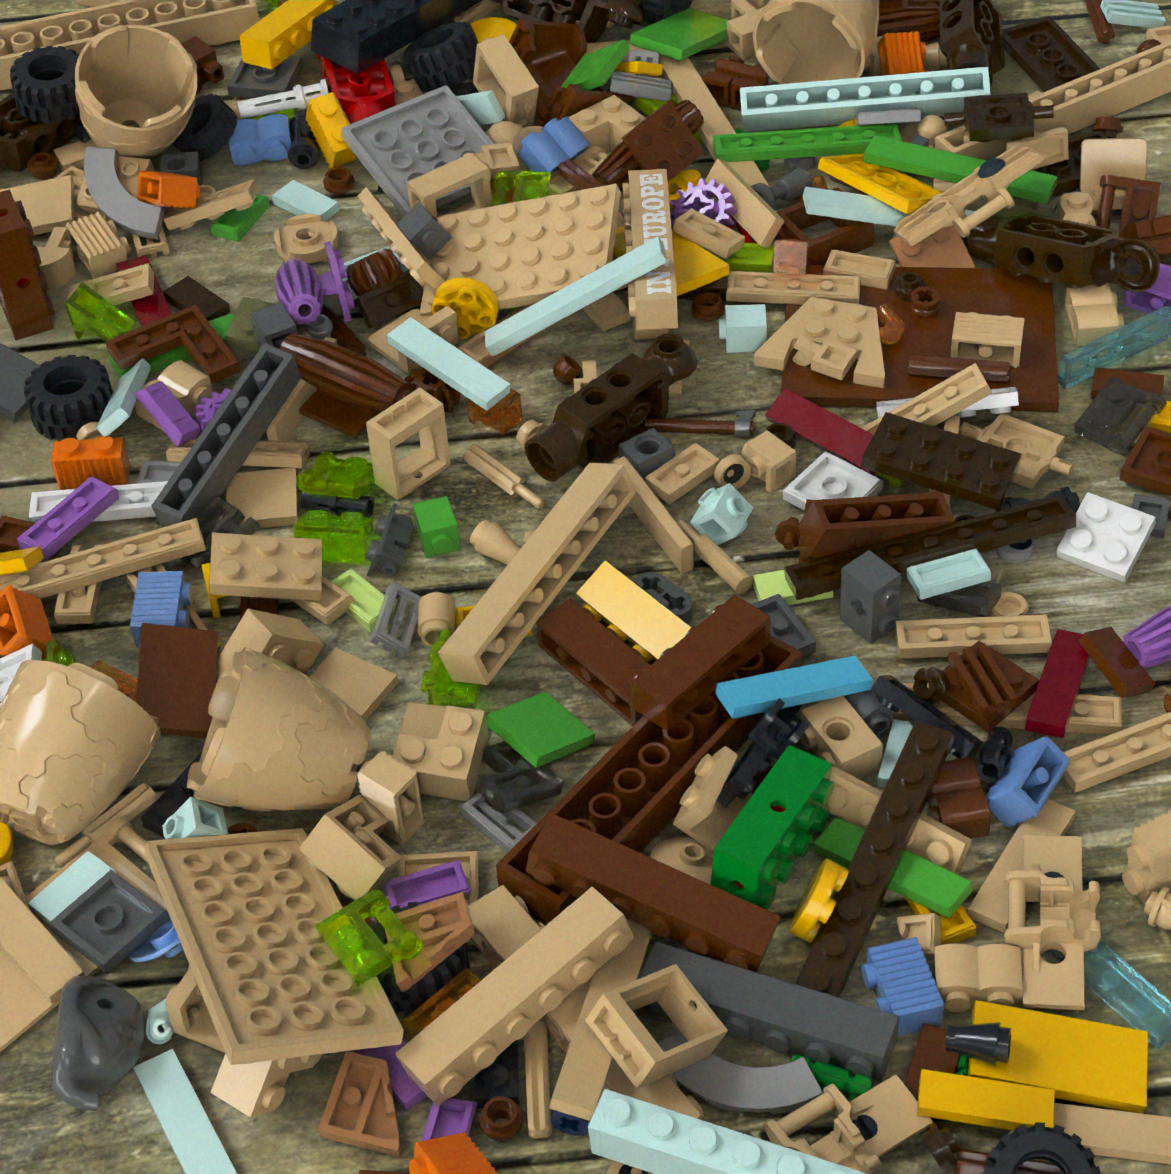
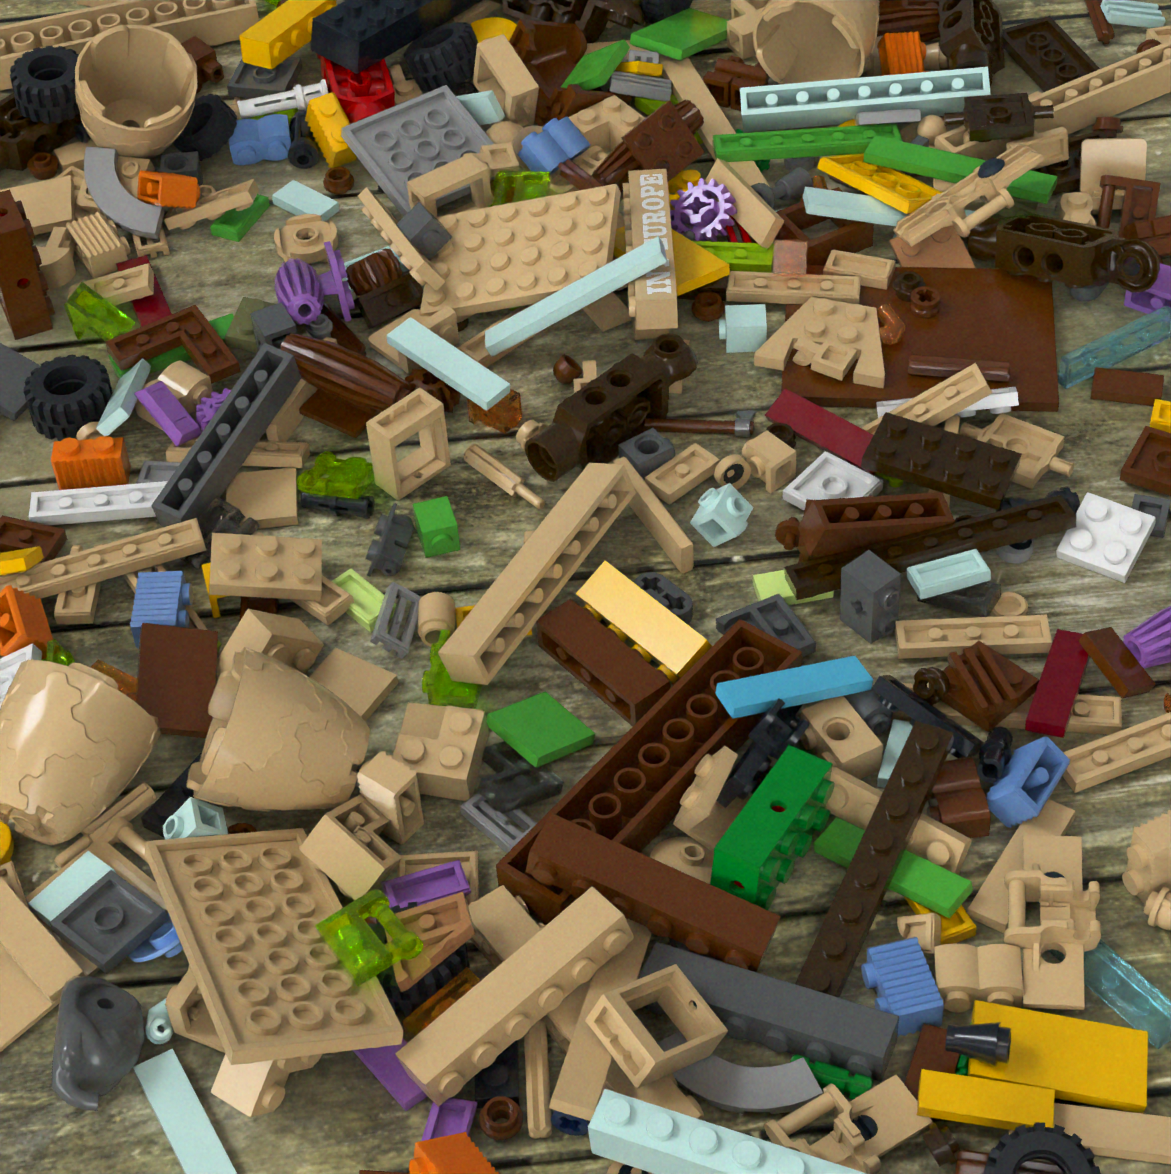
medium lavender tile [17,476,119,561] -> none
dark brown tile [163,276,230,321] -> none
clear neon green bracket [294,510,373,563] -> none
medium nougat wing [317,1051,402,1157] -> none
yellow tile [431,277,500,340] -> none
tan cone [470,520,521,565] -> none
reddish brown brick [631,594,770,732] -> none
tan plate [672,208,745,259] -> none
tan axle [677,520,754,595] -> none
yellow tile [789,858,849,943] -> none
tan brick [951,312,1024,368] -> none
tan brick [1065,283,1124,347] -> none
clear smoke plate [1074,376,1167,456] -> none

